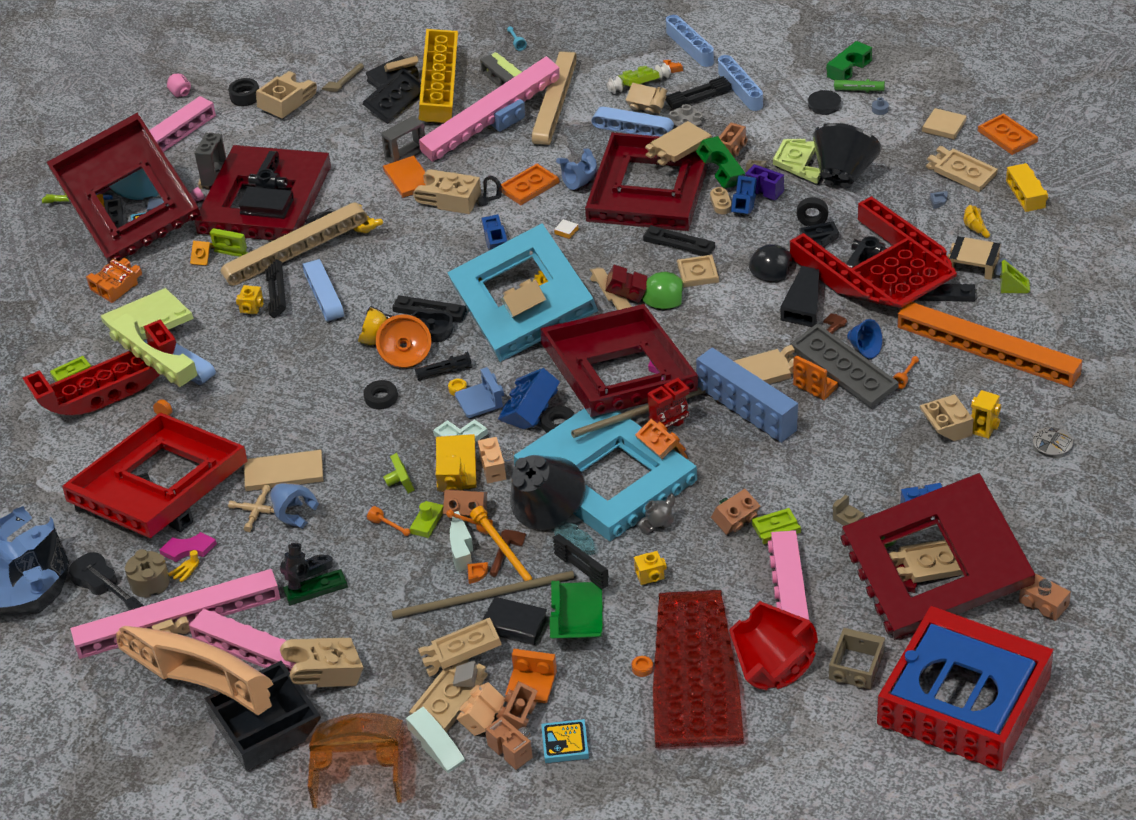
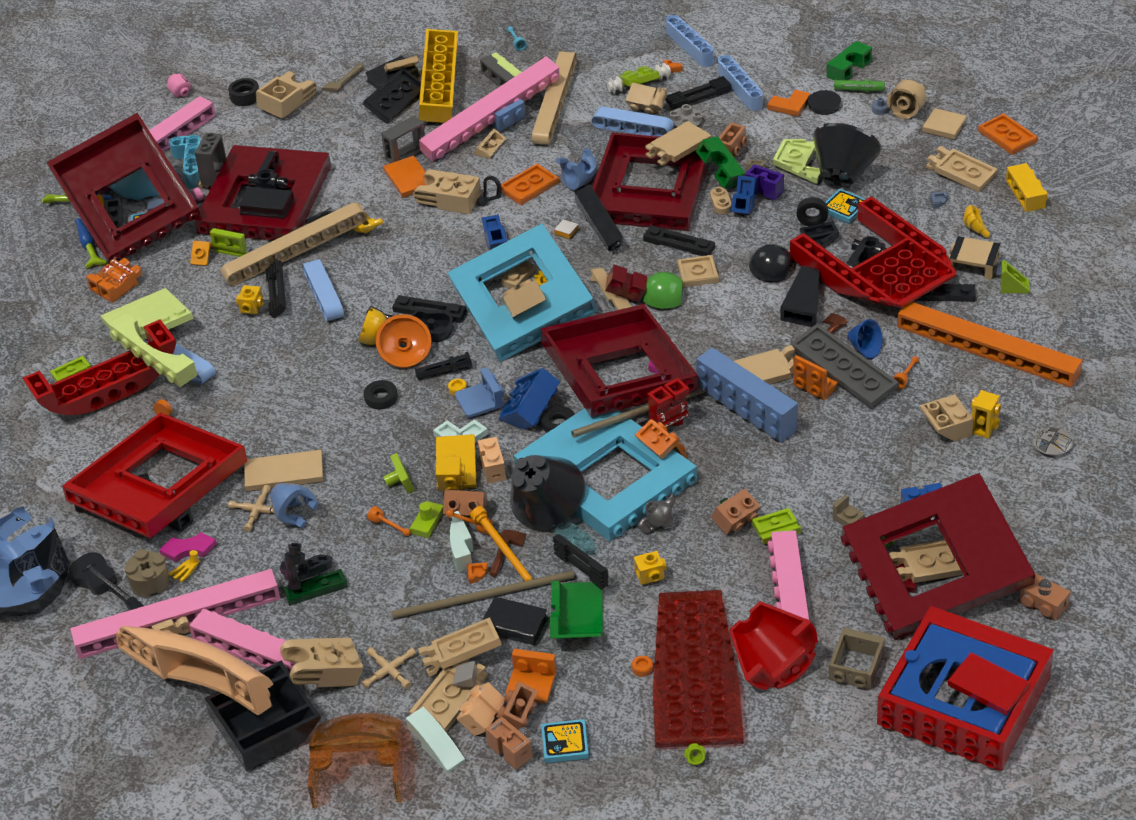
none -> piece [75,218,108,268]
none -> medium azure beam [169,135,201,188]
none -> tan piece [361,647,416,689]
none -> tan slope [473,129,507,159]
none -> tan plate [501,261,536,290]
none -> black slope [575,184,623,250]
none -> lime plate [684,743,706,765]
none -> orange tile [767,90,811,116]
none -> tile [825,189,865,224]
none -> tan brick [887,80,926,119]
none -> red tile [948,652,1030,715]

